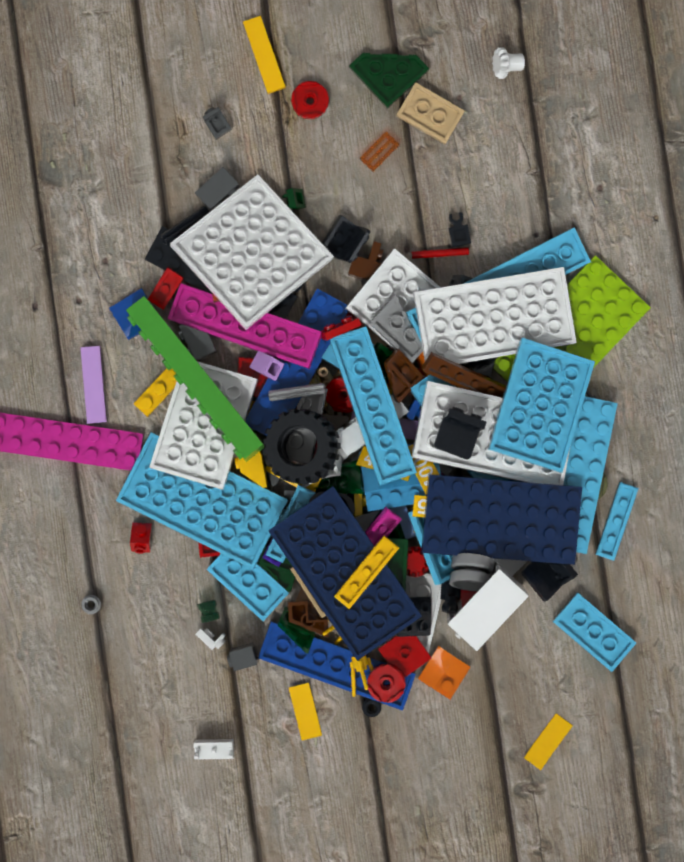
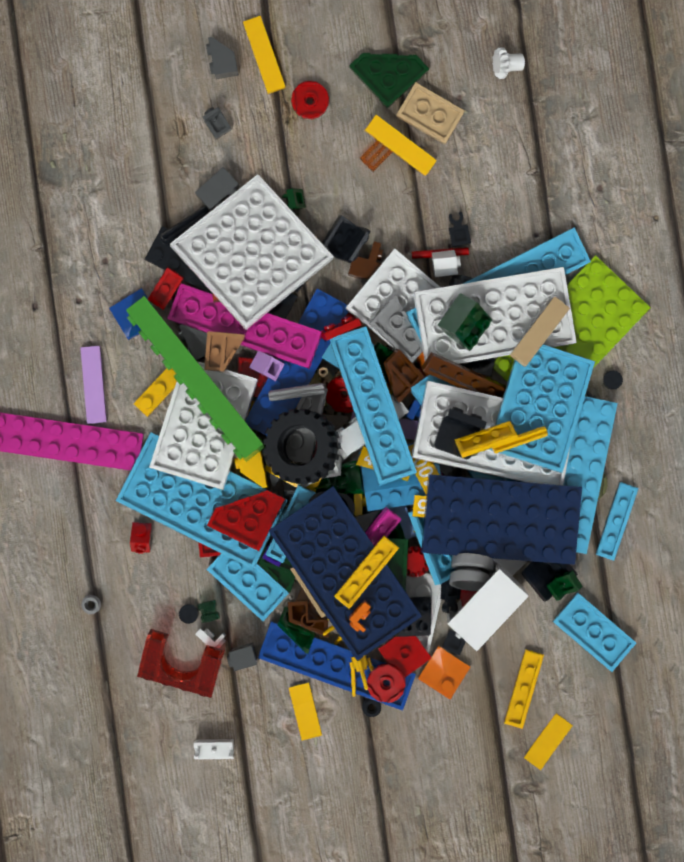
none -> clear red arch [137,629,225,698]
none -> black tile [179,604,199,624]
none -> medium nougat wing [204,331,245,372]
none -> dark grey slope [206,37,239,80]
none -> red plate [207,490,285,552]
none -> orange bracket [349,600,371,633]
none -> yellow tile [364,115,437,176]
none -> white brick [432,250,461,277]
none -> dark green slope [438,293,492,351]
none -> black plate [442,629,466,655]
none -> yellow tile [455,421,518,458]
none -> yellow axle [492,426,548,453]
none -> yellow tile [504,649,544,729]
none -> tan tile [510,297,570,367]
none -> dark green bracket [547,570,583,601]
none -> black tile [603,370,623,390]

